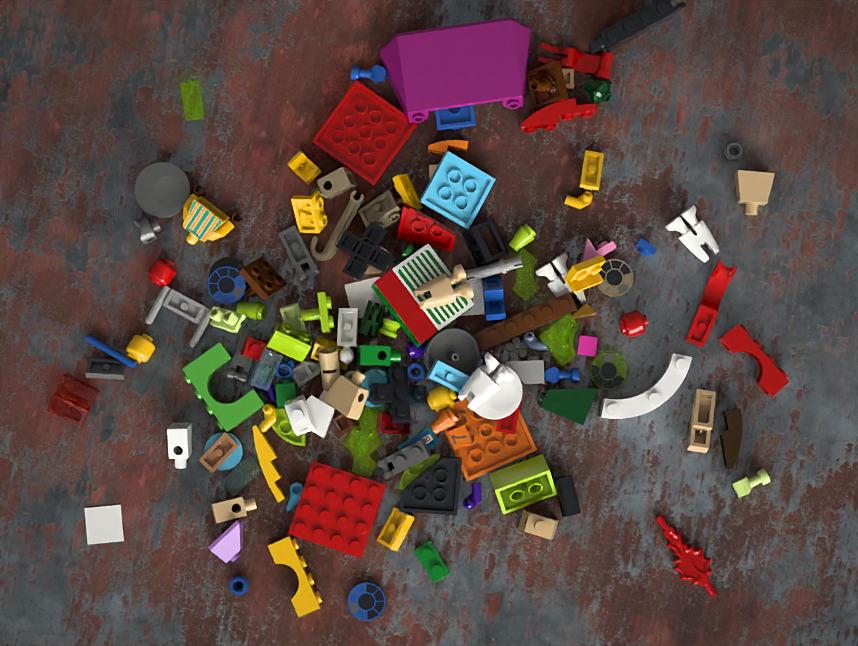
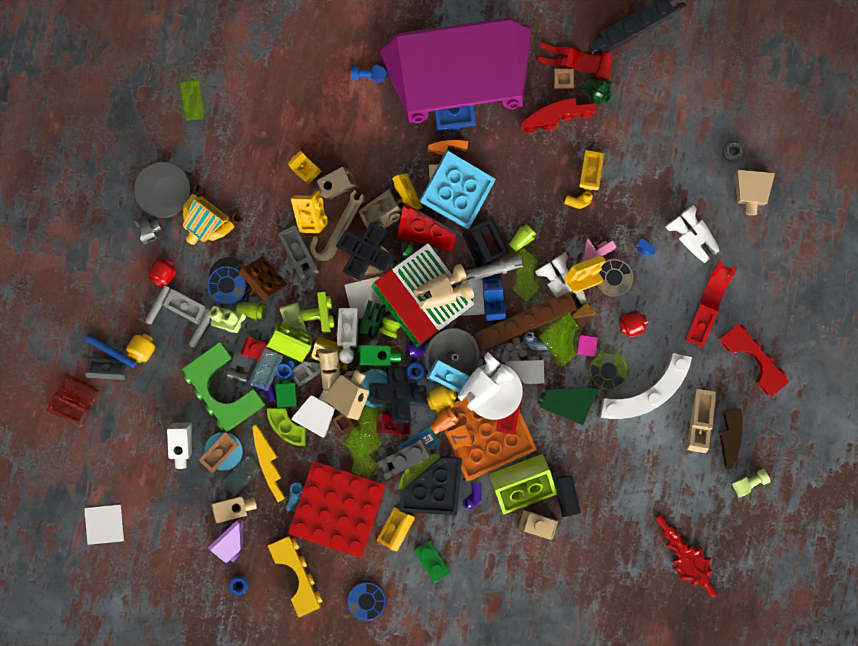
yellow arm [257,404,276,433] -> none
white torso [284,395,316,436] -> none
red plate [312,80,418,186] -> none
reddish brown plate [527,61,569,109] -> none
blue leg [544,367,580,384] -> none

